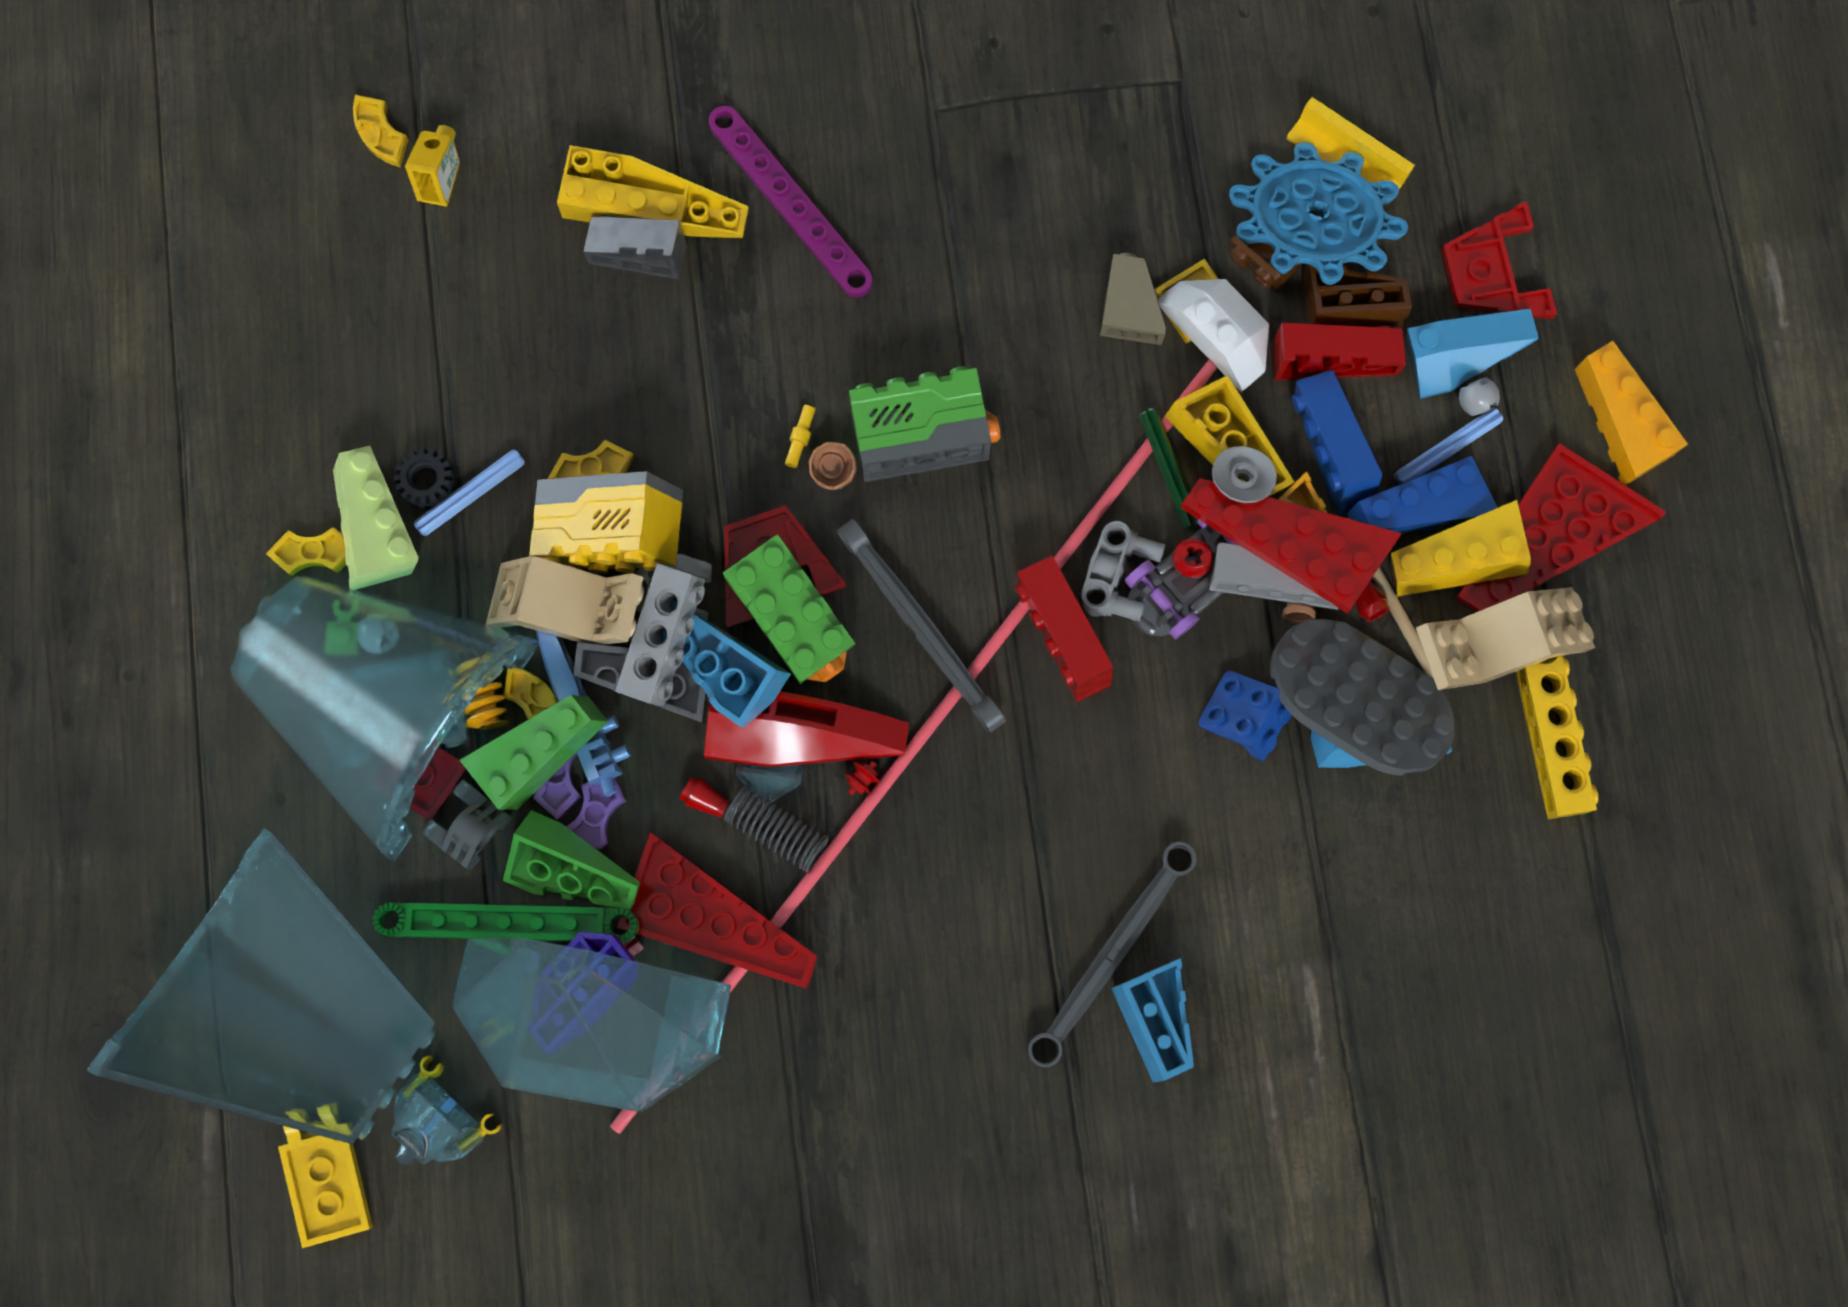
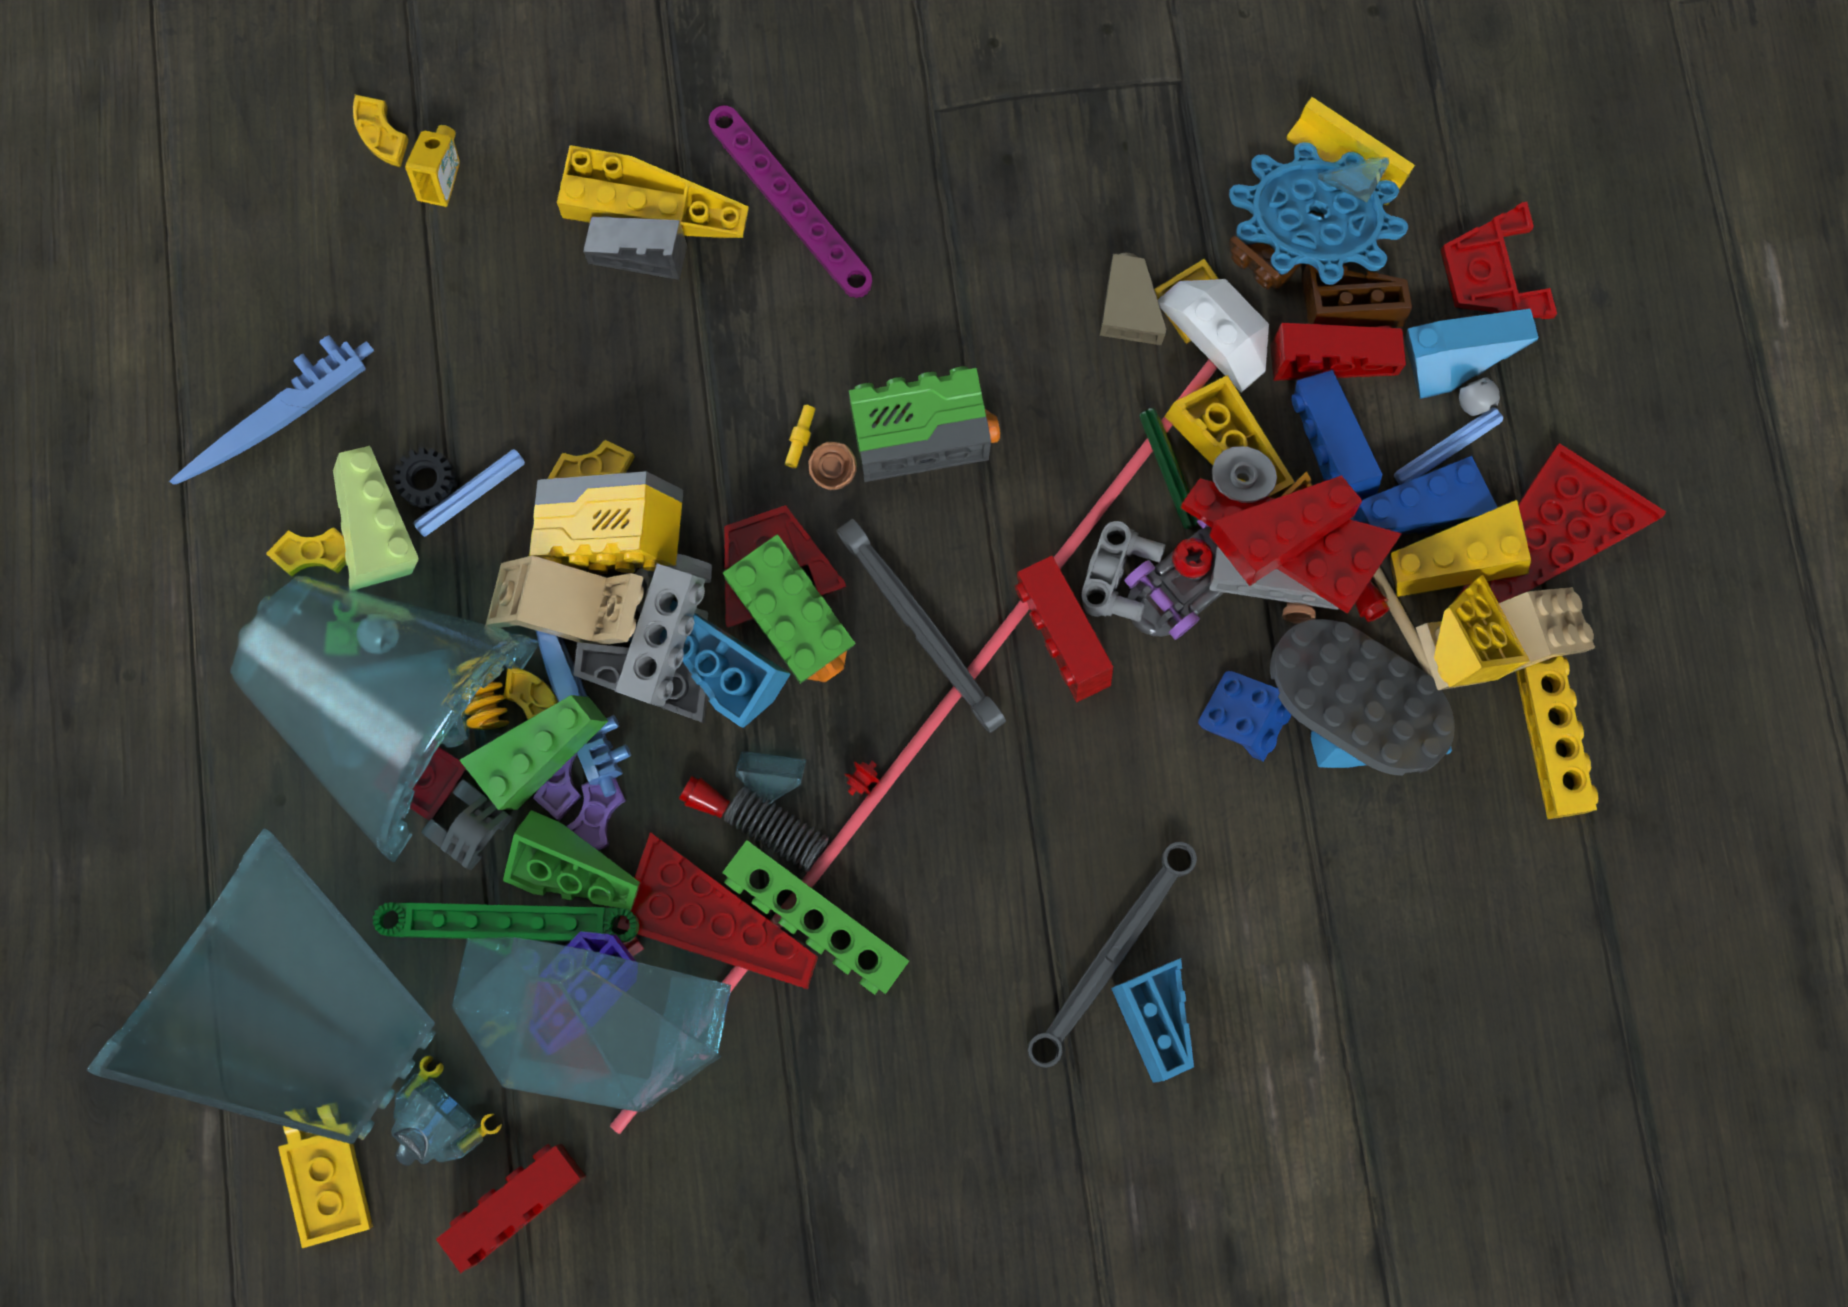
red wedge [704,691,909,767] -> none
light orange wedge [1574,341,1688,486] -> none
none -> medium blue piece [169,335,374,484]
none -> red wedge [436,1144,586,1273]
none -> bright green brick [722,840,909,995]
none -> red wedge [1209,475,1362,586]
none -> clear light blue slope [1318,157,1389,203]
none -> yellow wedge [1433,574,1530,688]

